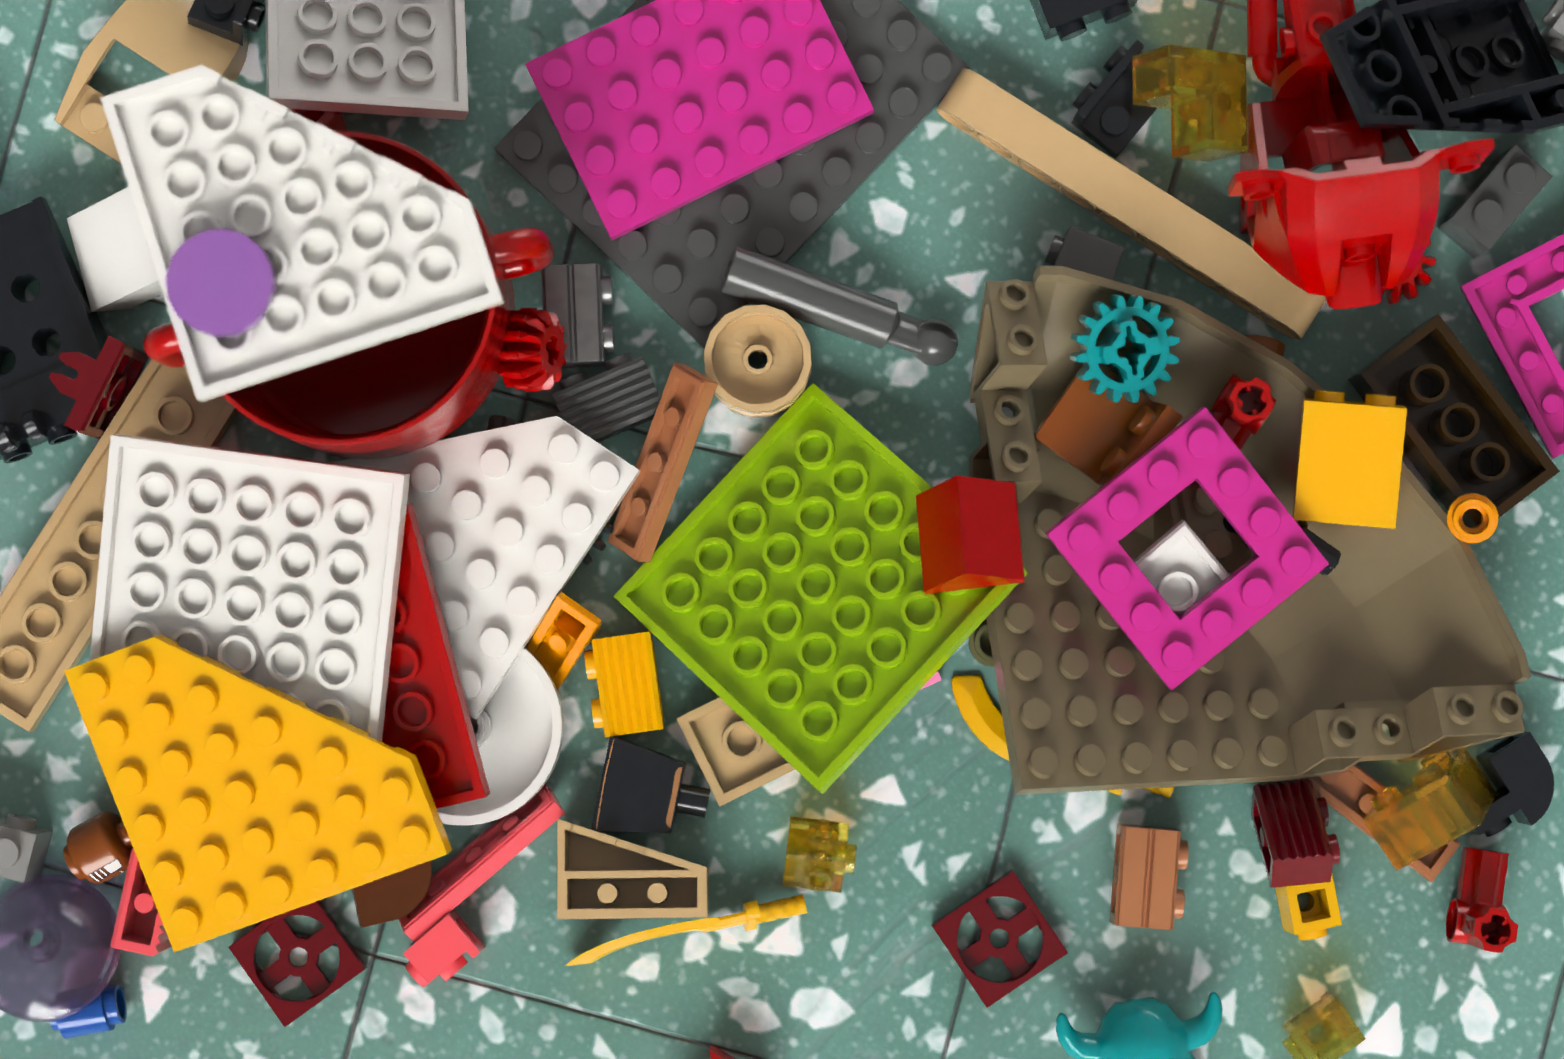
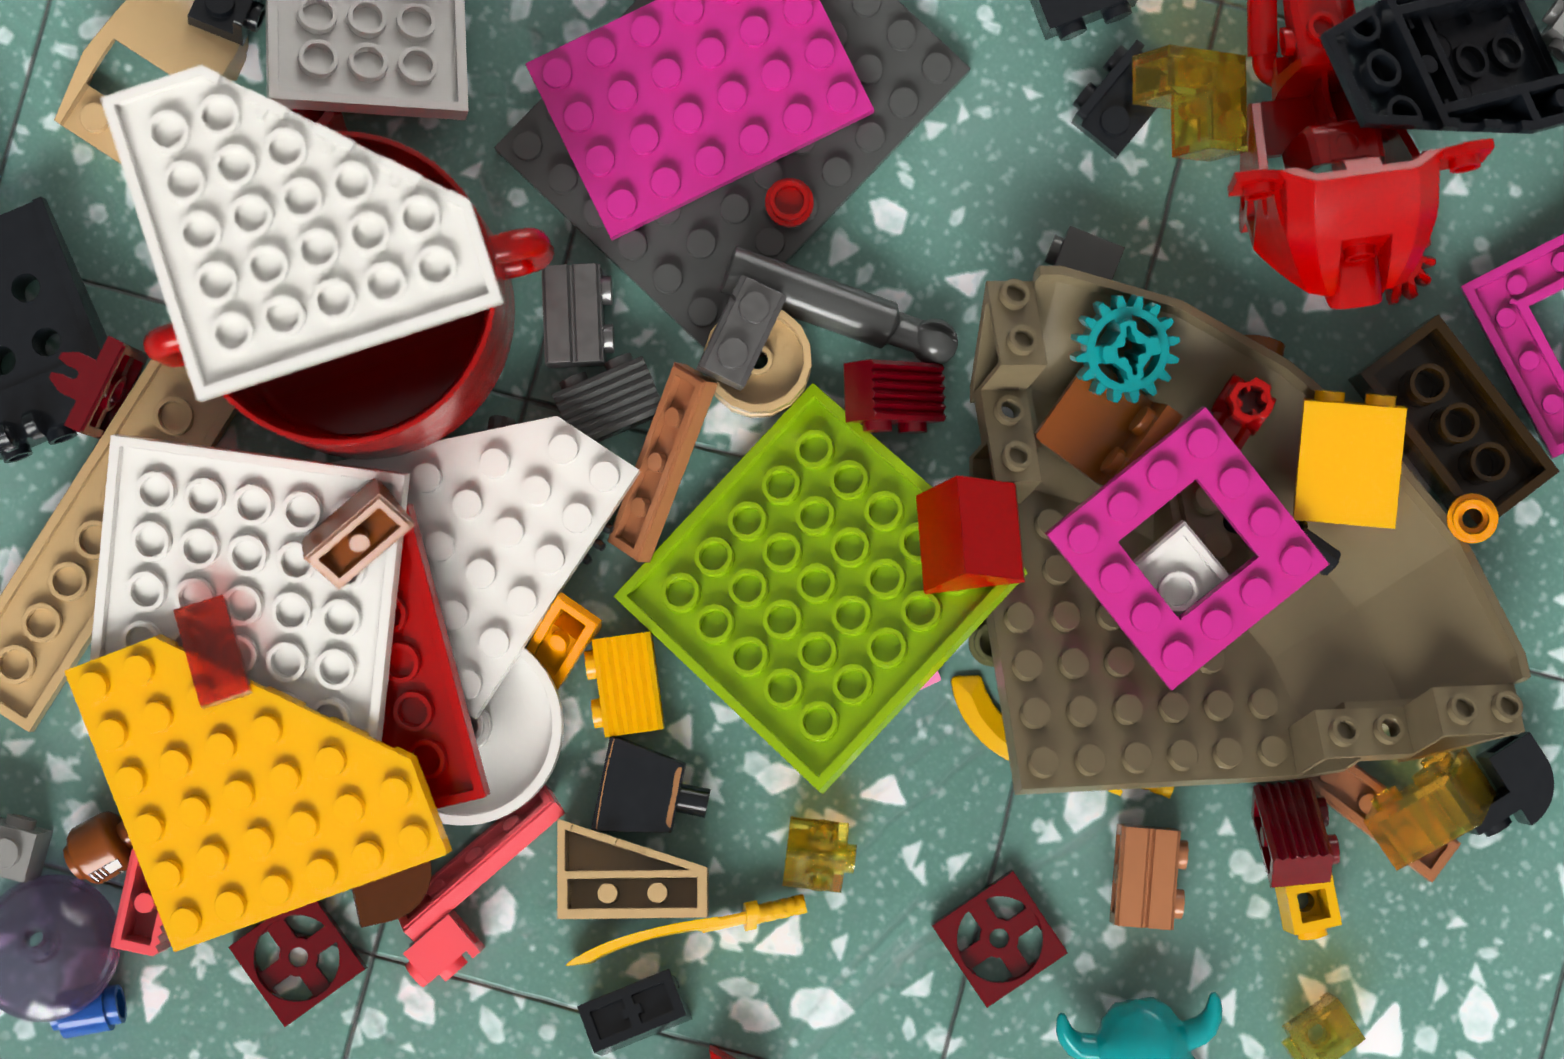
white brick [67,187,163,312] -> none
medium lavender tile [166,228,276,337] -> none
red gear [497,307,568,392] -> none
tan plate [676,697,795,807] -> none
tan beam [936,68,1326,340] -> none
dark grey brick [1437,144,1553,259] -> none
red piece [1446,847,1518,953] -> none
none -> clear red tile [173,595,253,709]
none -> dark orange slope [302,478,415,590]
none -> black hinge [577,969,692,1056]
none -> flat silver brick [696,275,787,391]
none -> red plate [765,178,814,227]
none -> dark red brick [843,359,947,434]

